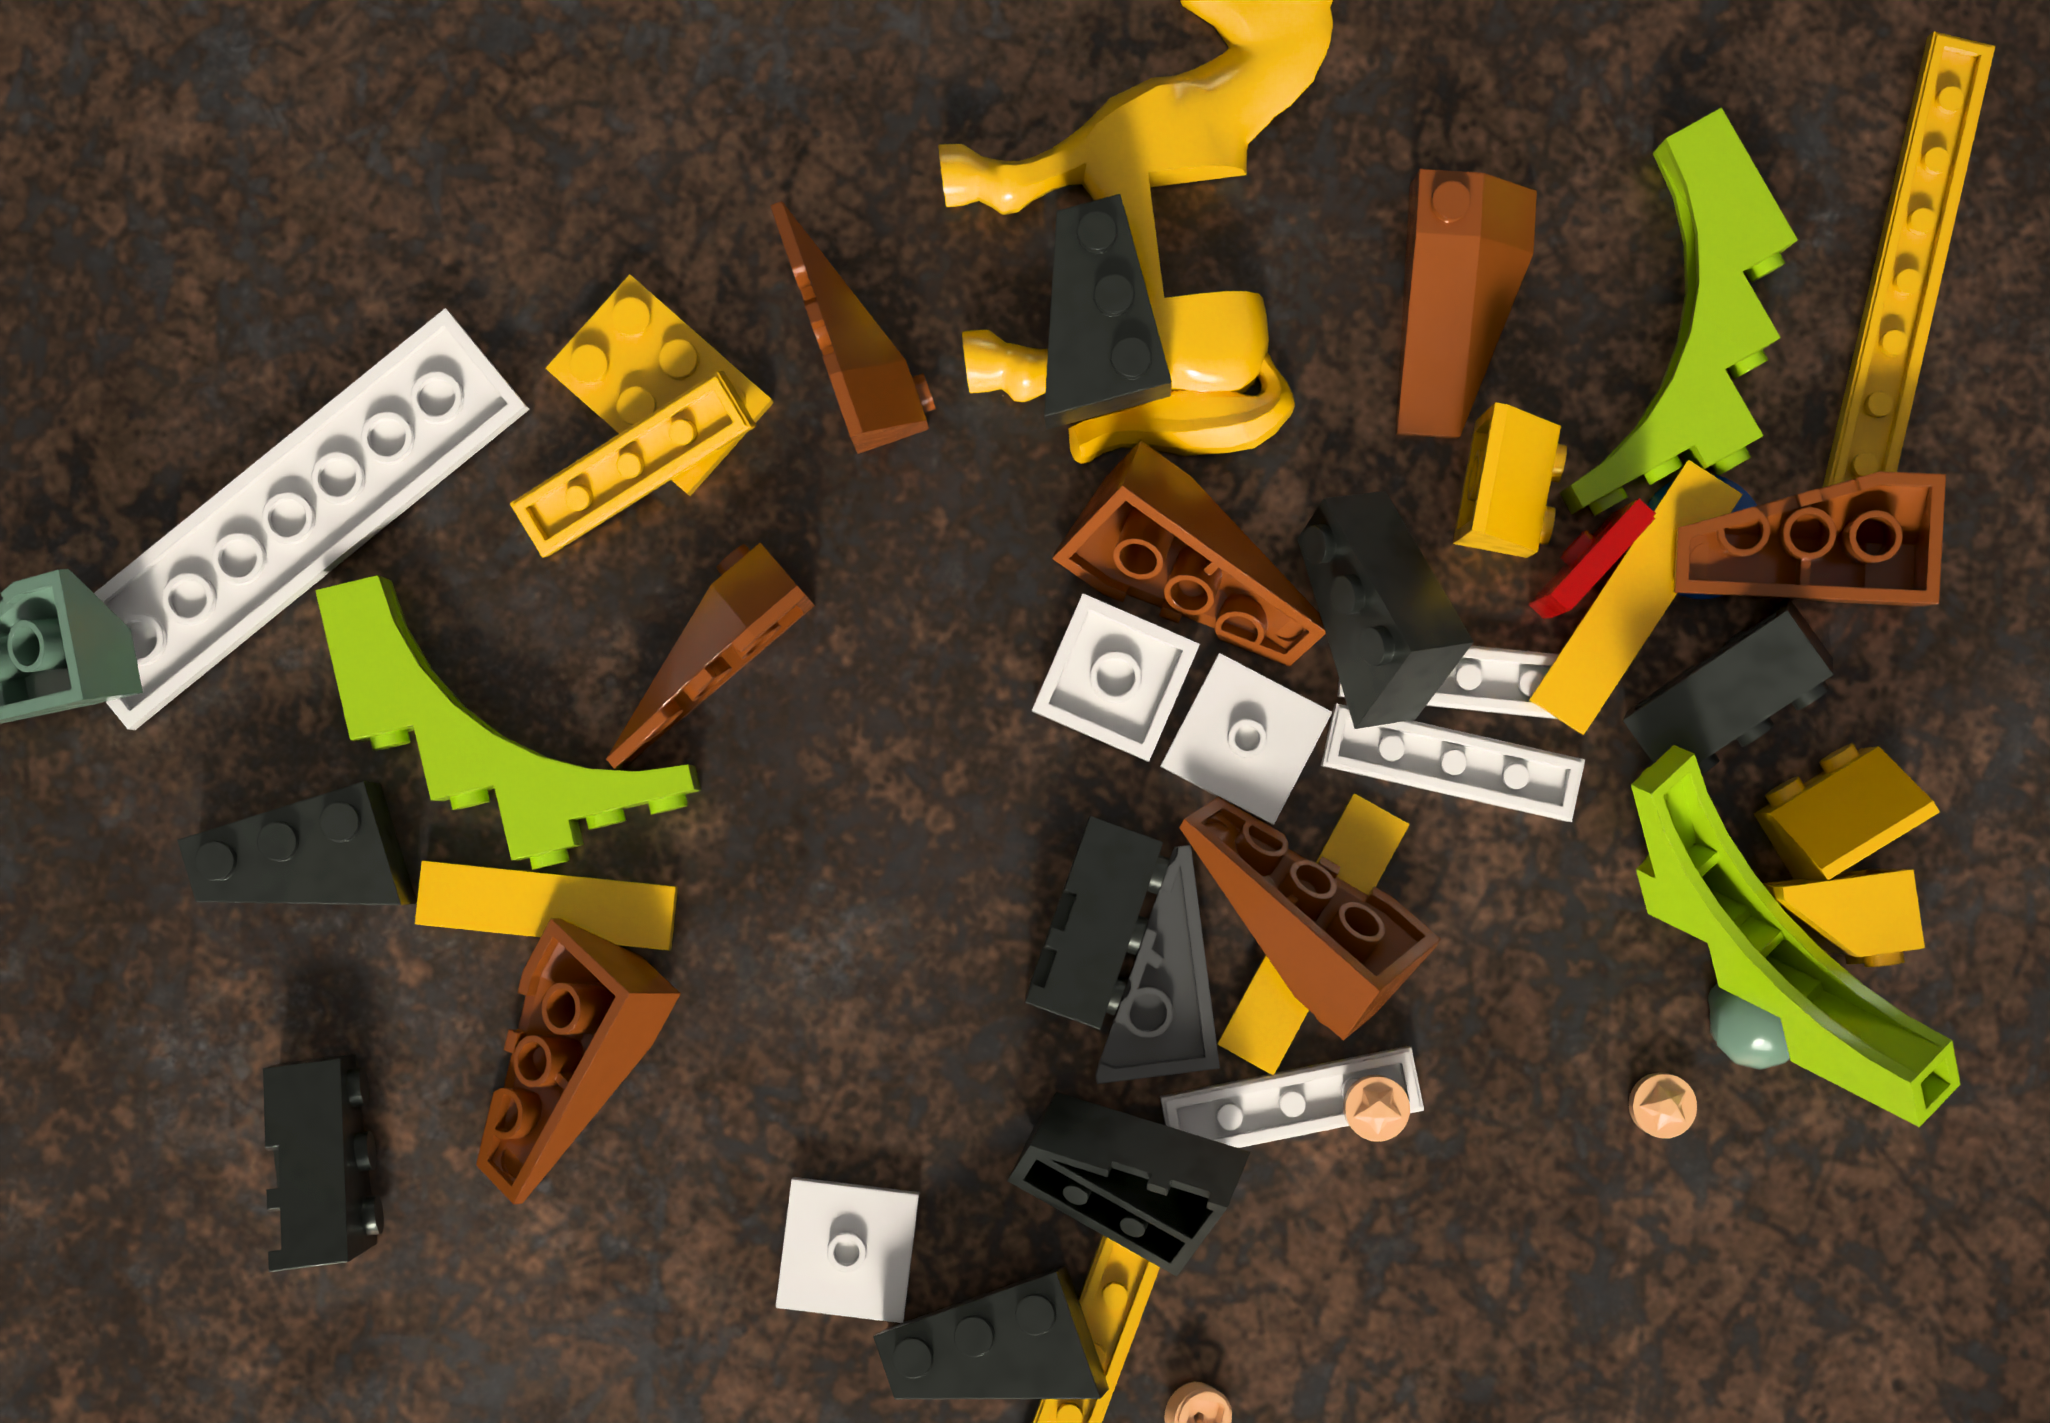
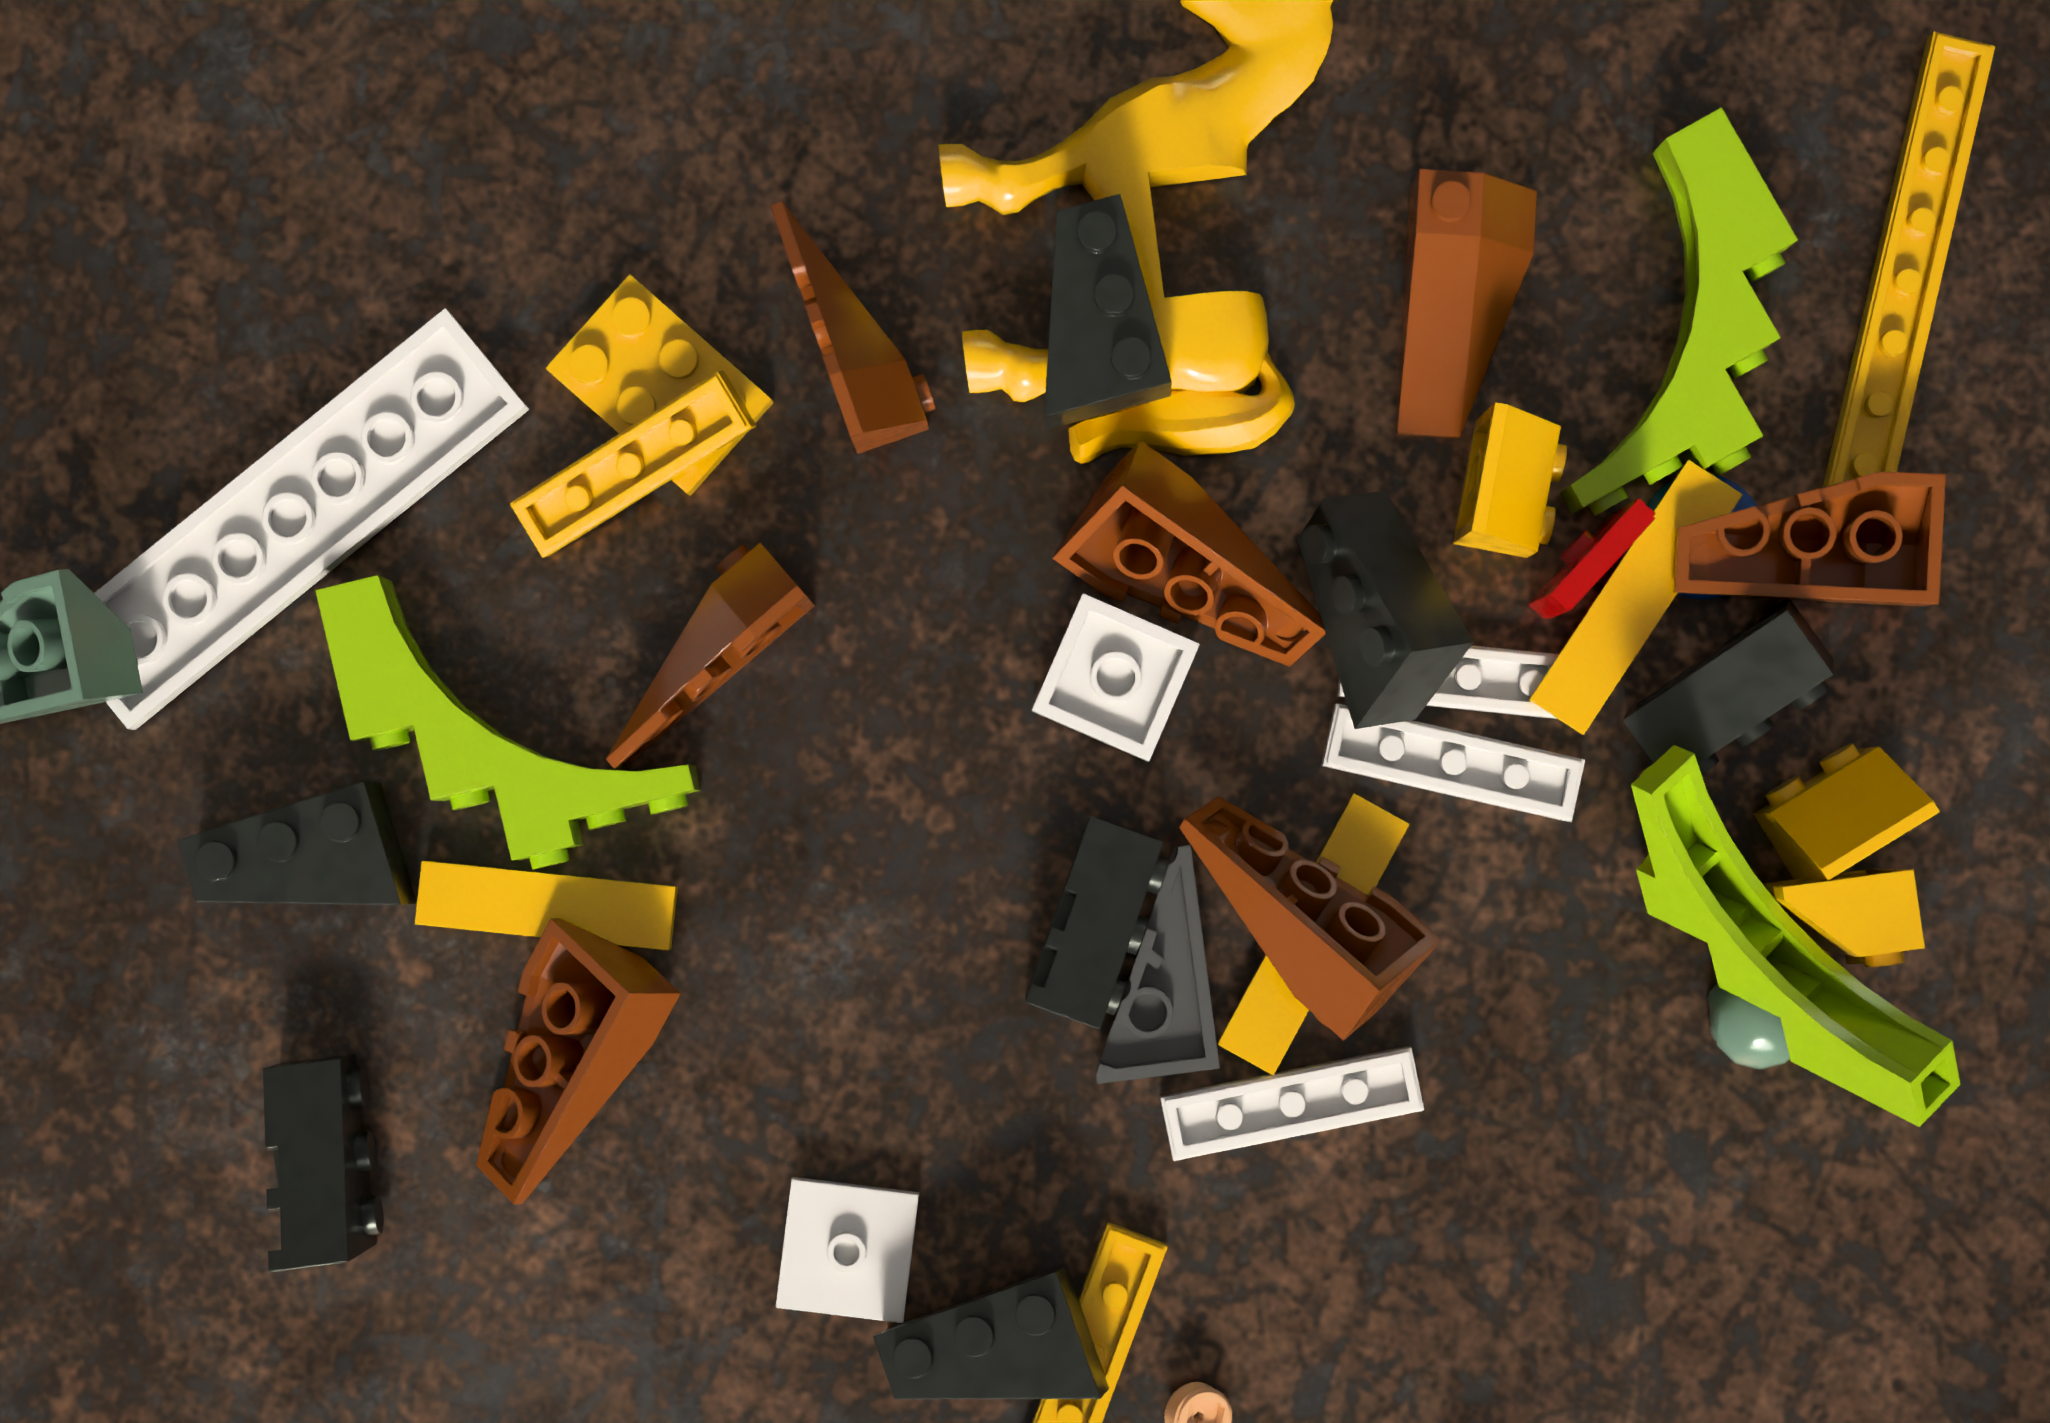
pearl dark grey wedge [1007,1092,1251,1277] -> none
white plate [1160,653,1332,825] -> none
light nougat tile [1343,1075,1410,1141] -> none
light nougat tile [1629,1072,1697,1138] -> none

